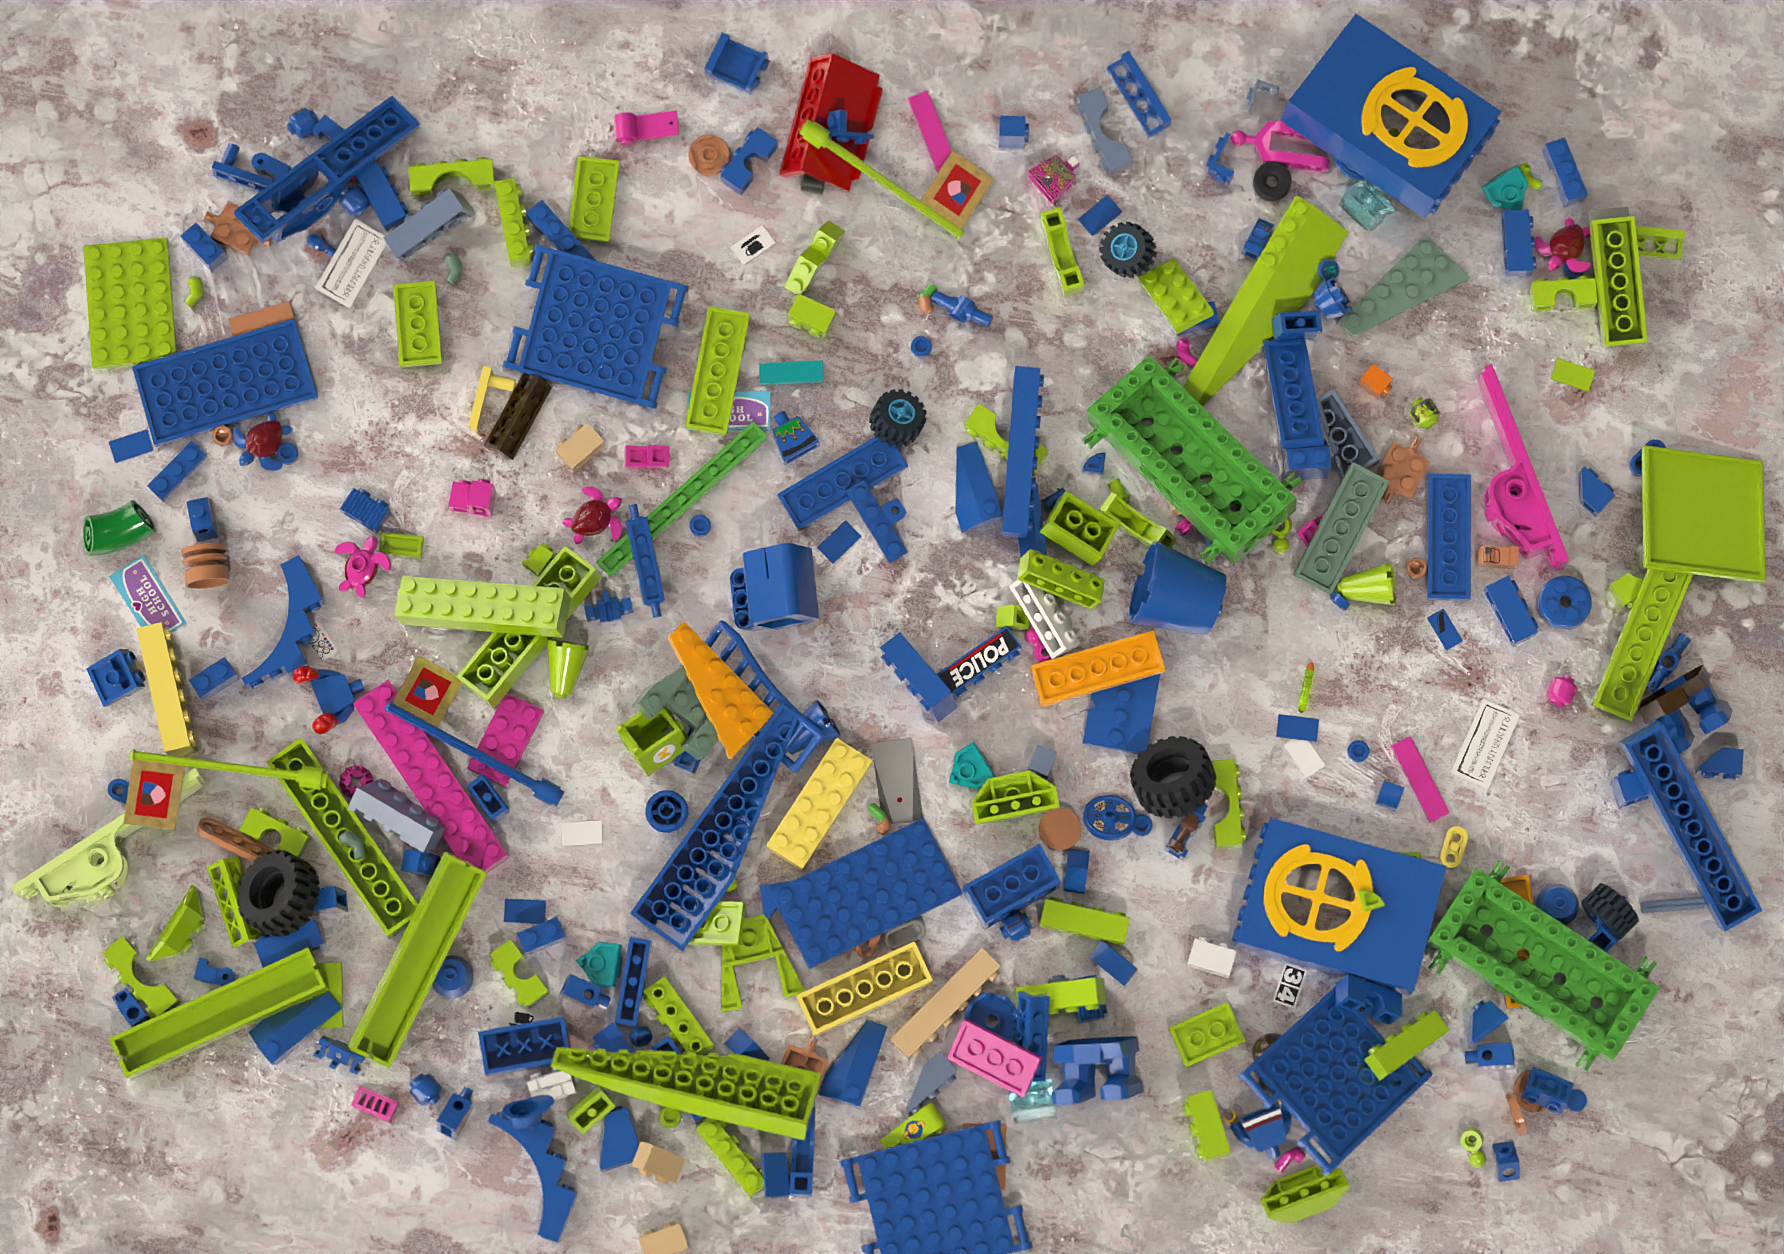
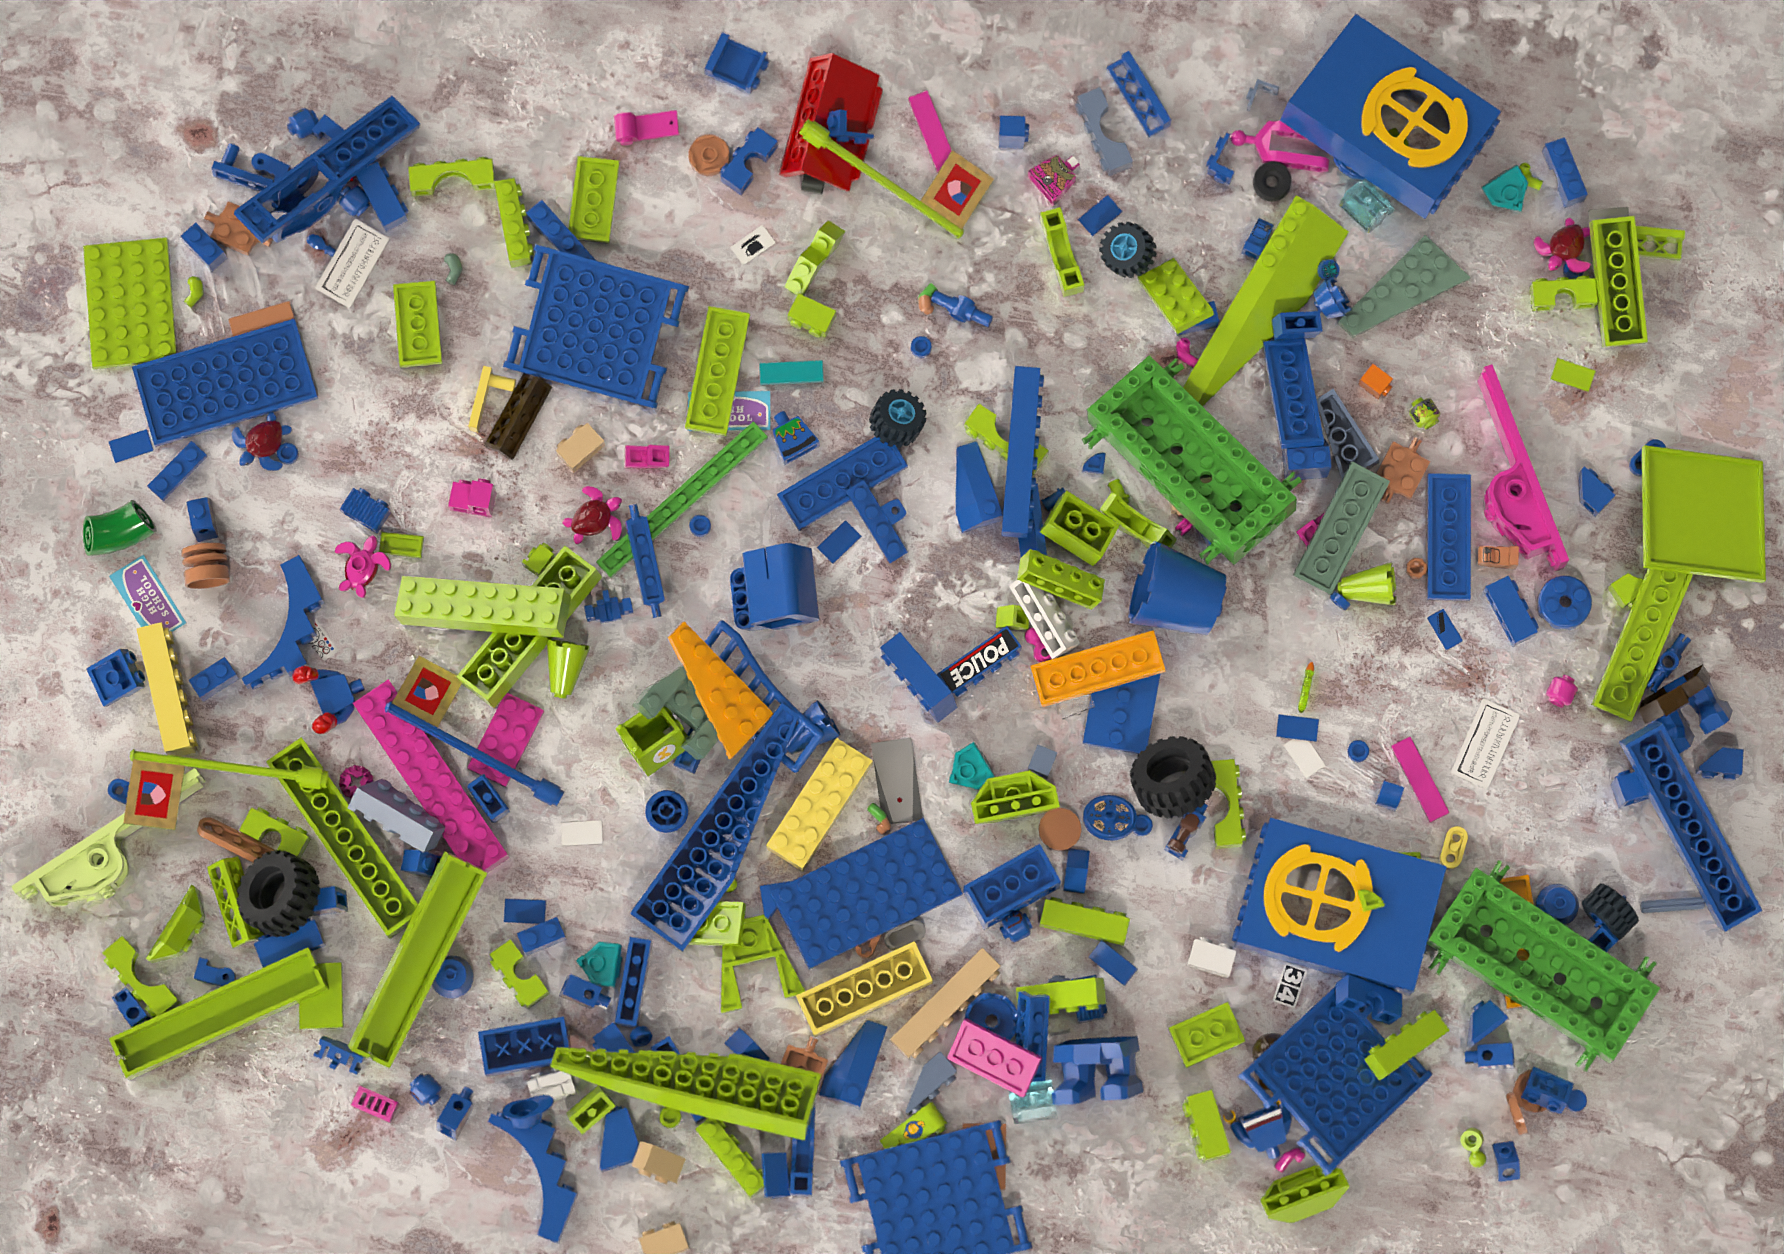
nougat tile [212,425,233,447] -> none
blue wedge [248,992,342,1065] -> none
sand green arm [339,831,365,859] -> none
sand blue wedge [384,188,475,261] -> none
white sticker [500,1006,544,1028] -> none
lime brick [643,976,715,1055] -> none
lime plate [1272,517,1292,554] -> none
blue brick [1501,209,1536,277] -> none

